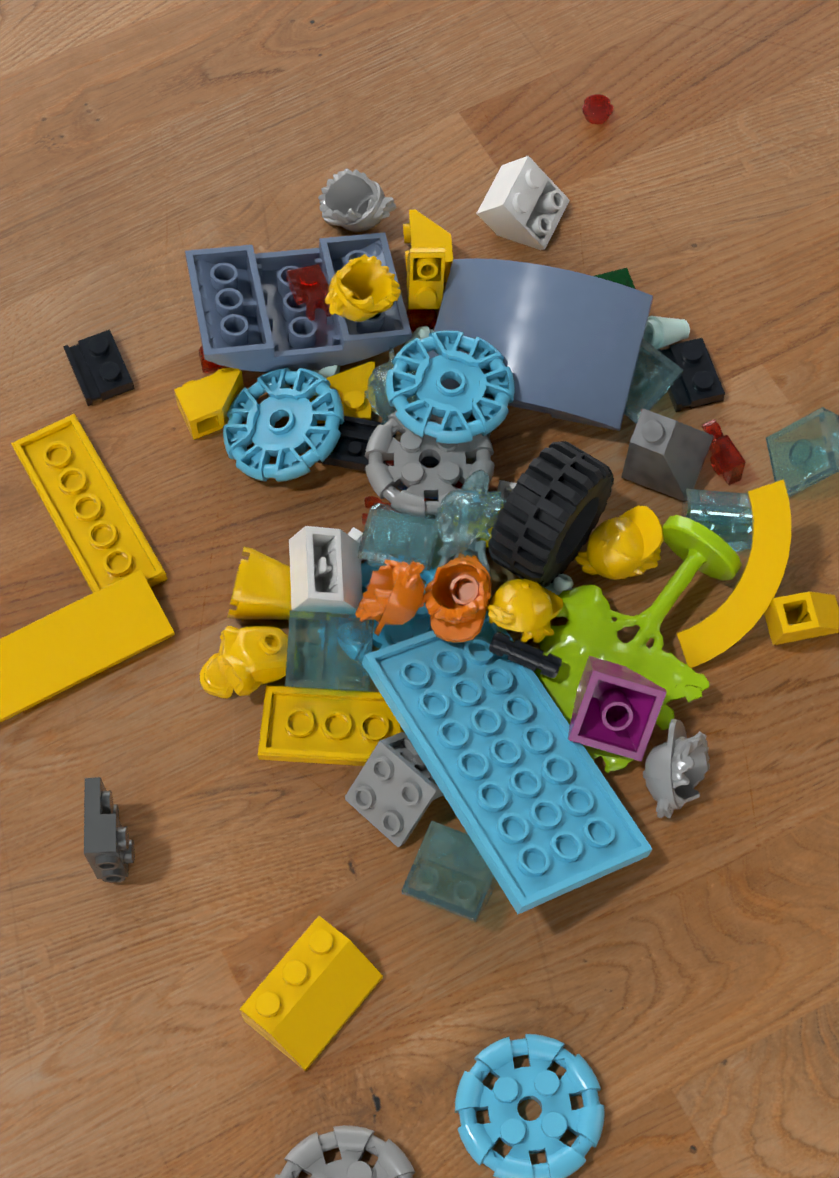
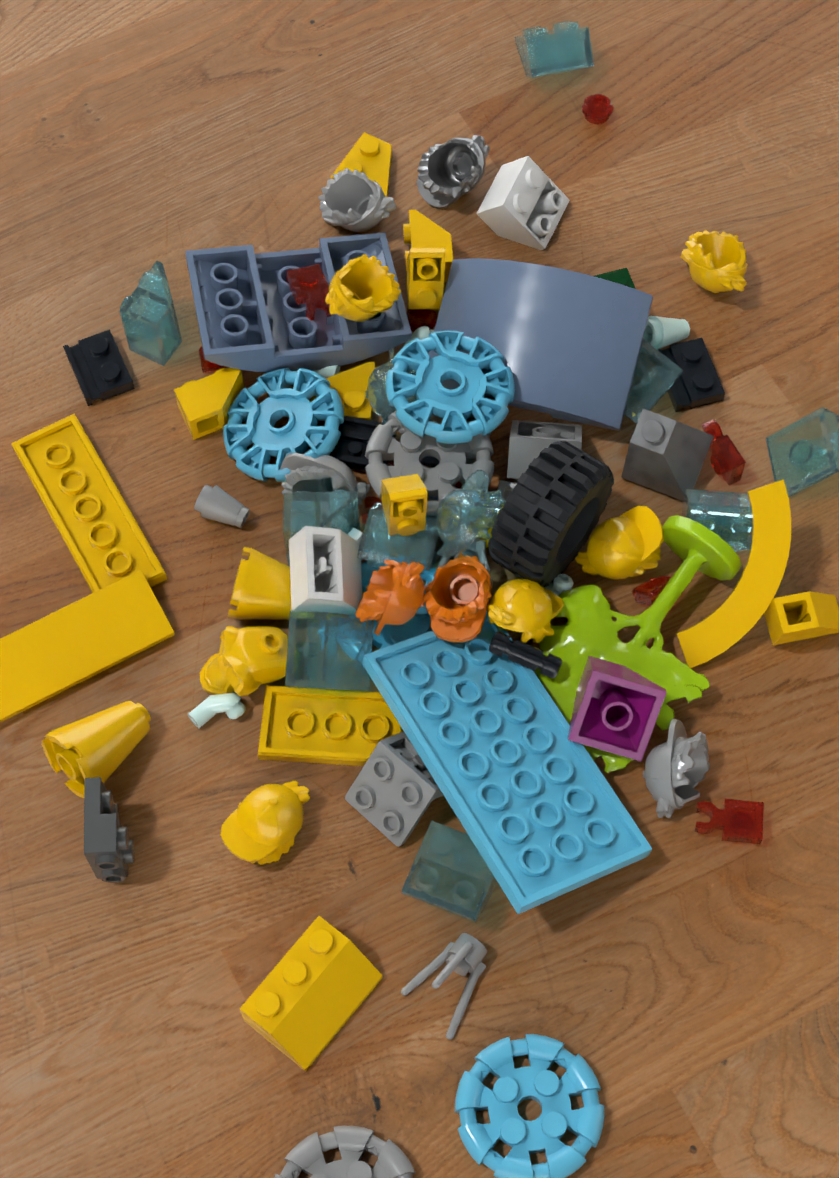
none -> yellow cone [42,701,151,798]
none -> clear light blue slope [119,261,182,366]
none -> light aqua arm [187,693,246,728]
none -> light grey cone [194,484,250,528]
none -> yellow hair [220,780,310,865]
none -> light grey hair [280,452,370,519]
none -> clear light blue slope [283,490,361,566]
none -> yellow wing [330,132,392,197]
none -> yellow slope [381,474,428,536]
none -> light grey plant [401,933,487,1040]
none -> flat silver hair [417,135,490,209]
none -> light grey slope [507,420,582,483]
none -> clear light blue slope [515,21,594,78]
none -> clear red tile [631,576,671,606]
none -> yellow hair [680,230,748,293]
none -> clear red plate [694,799,764,844]

